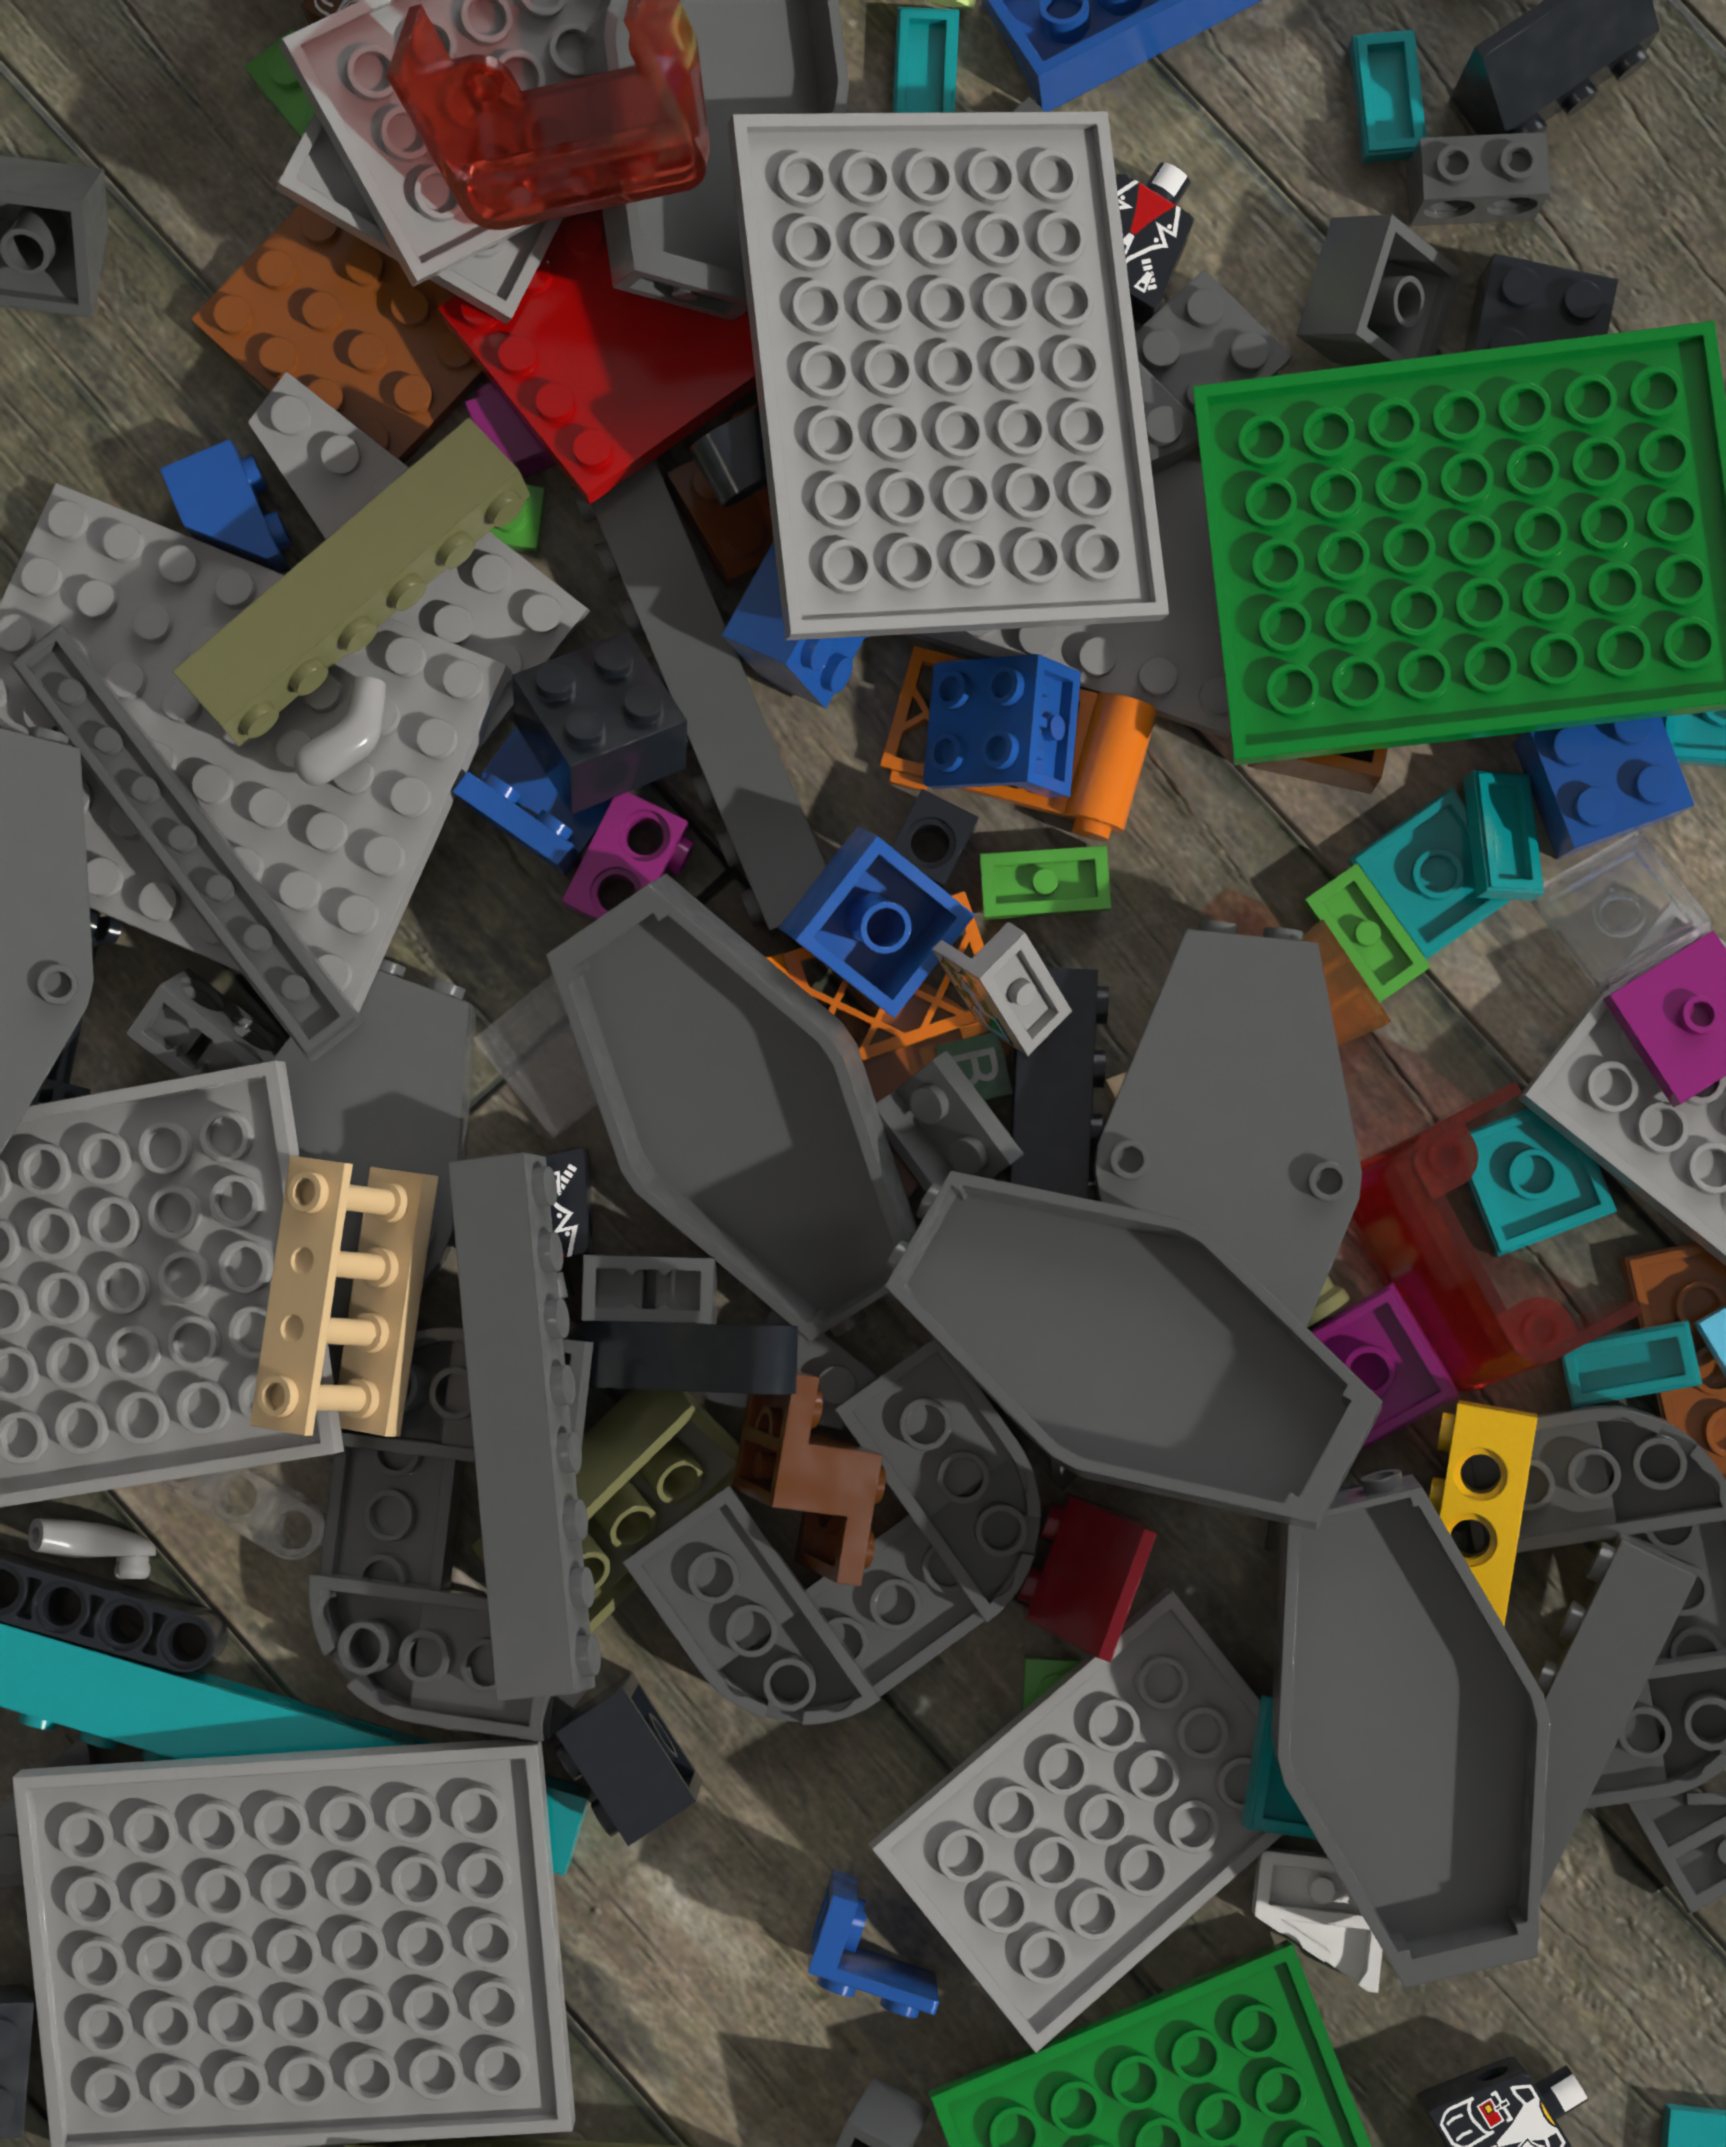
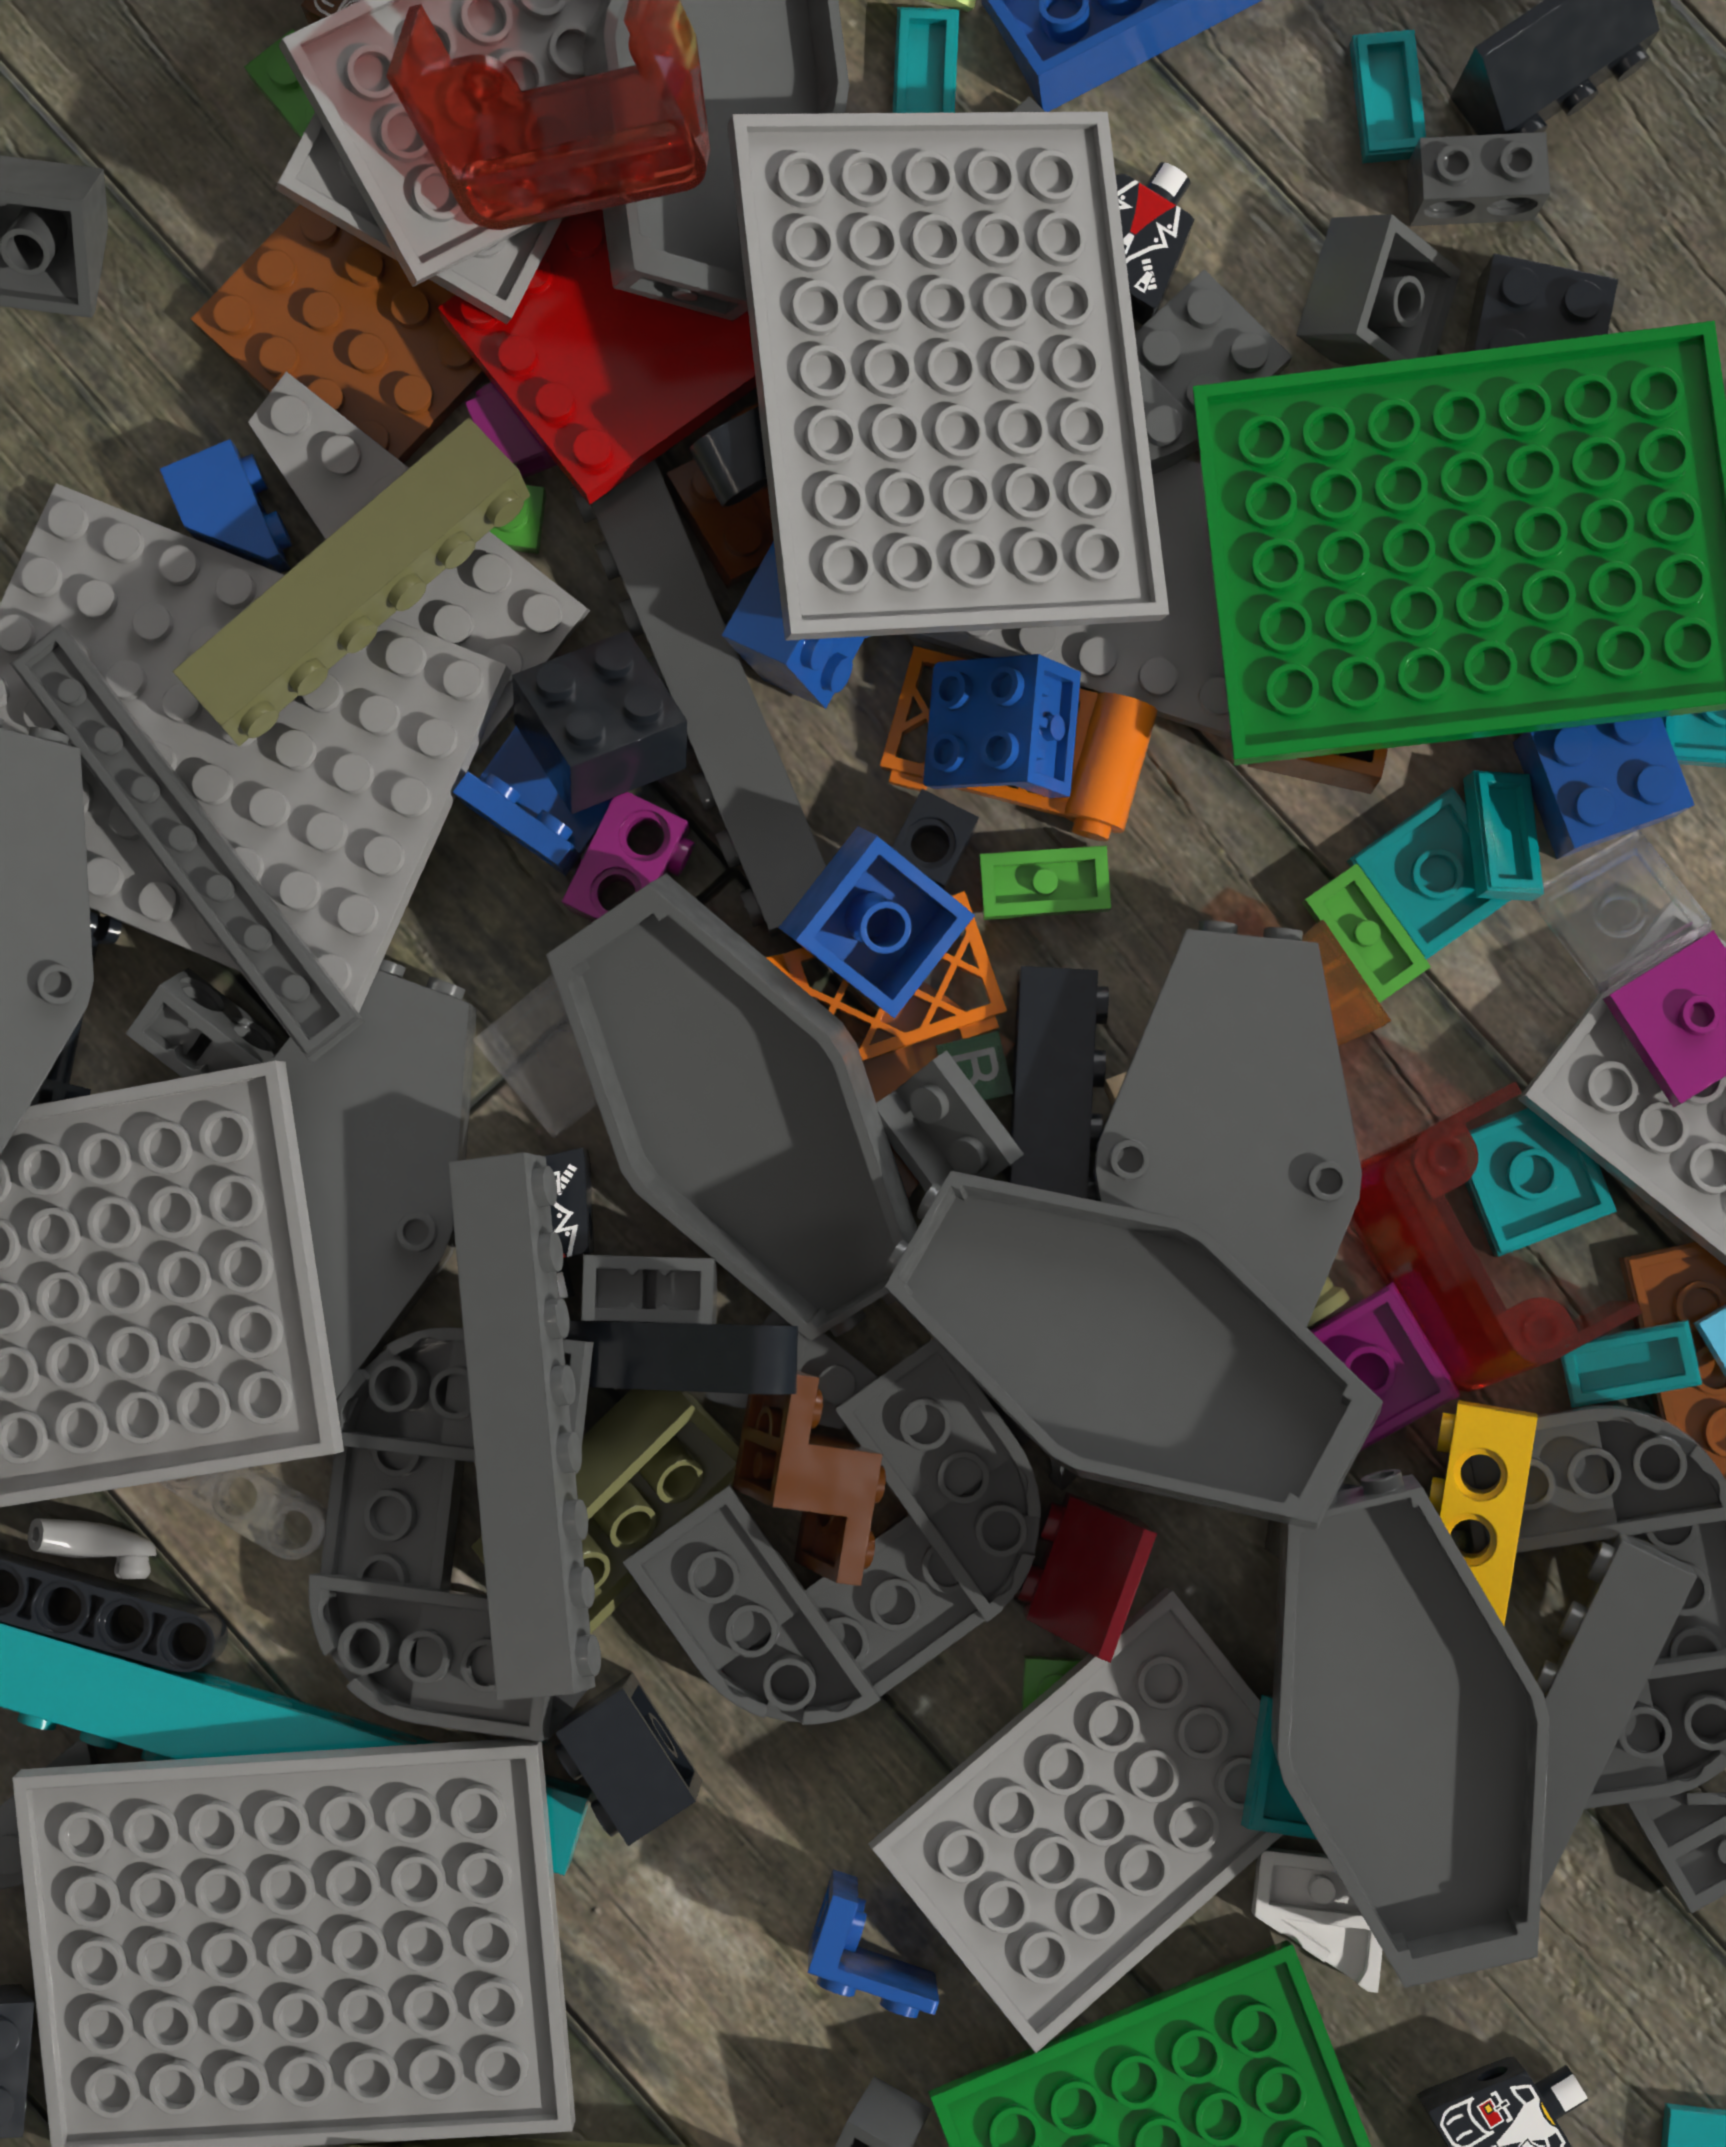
tan fence [250,1155,439,1437] -> none
light grey arm [294,676,386,786] -> none
light grey panel [932,922,1072,1056] -> none

